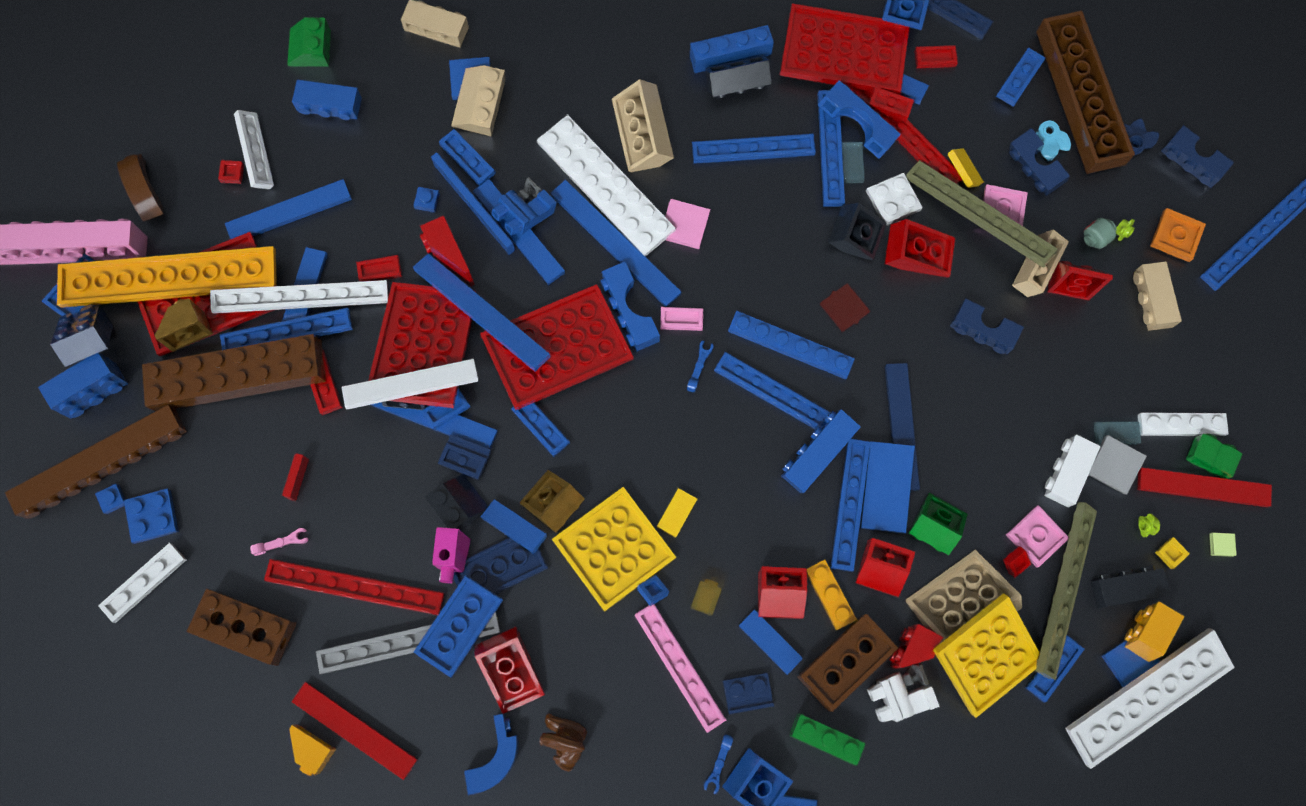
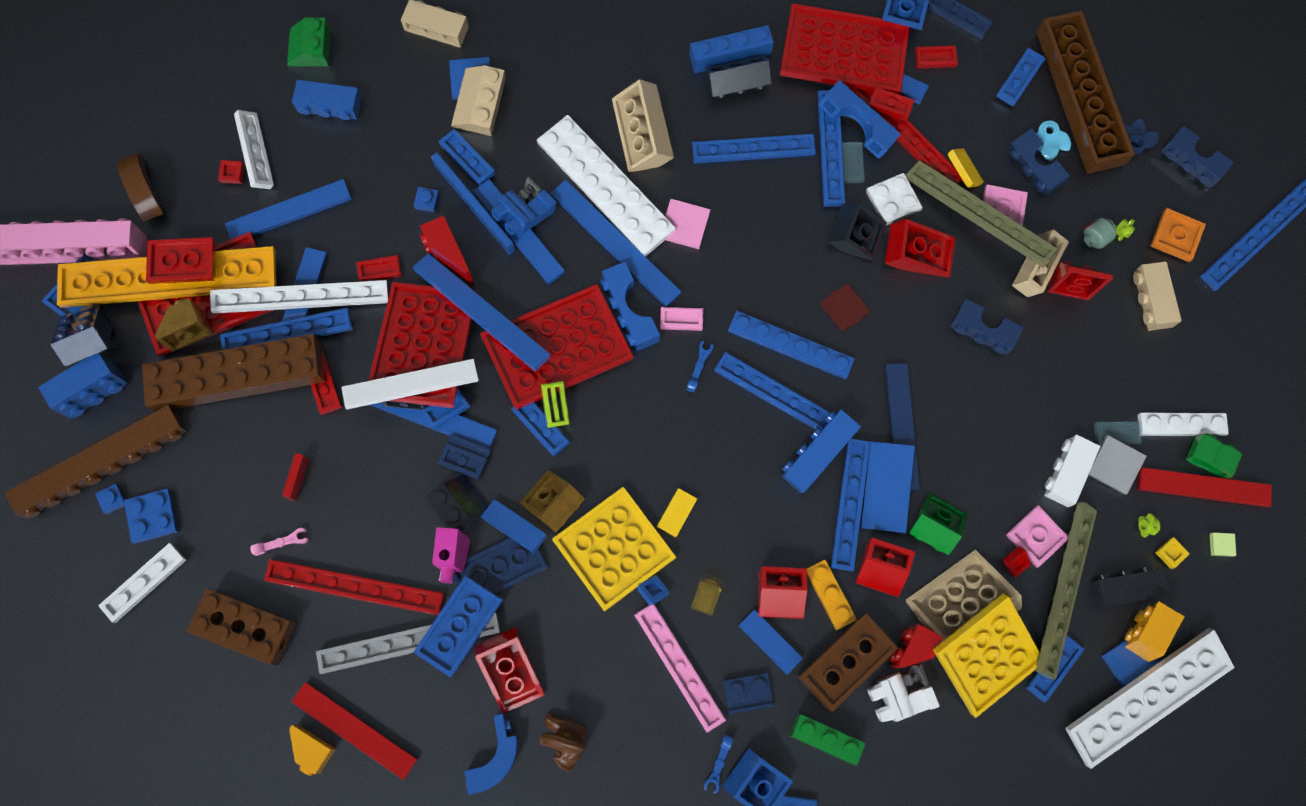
none -> red plate [146,237,215,284]
none -> lime tile [541,381,569,428]

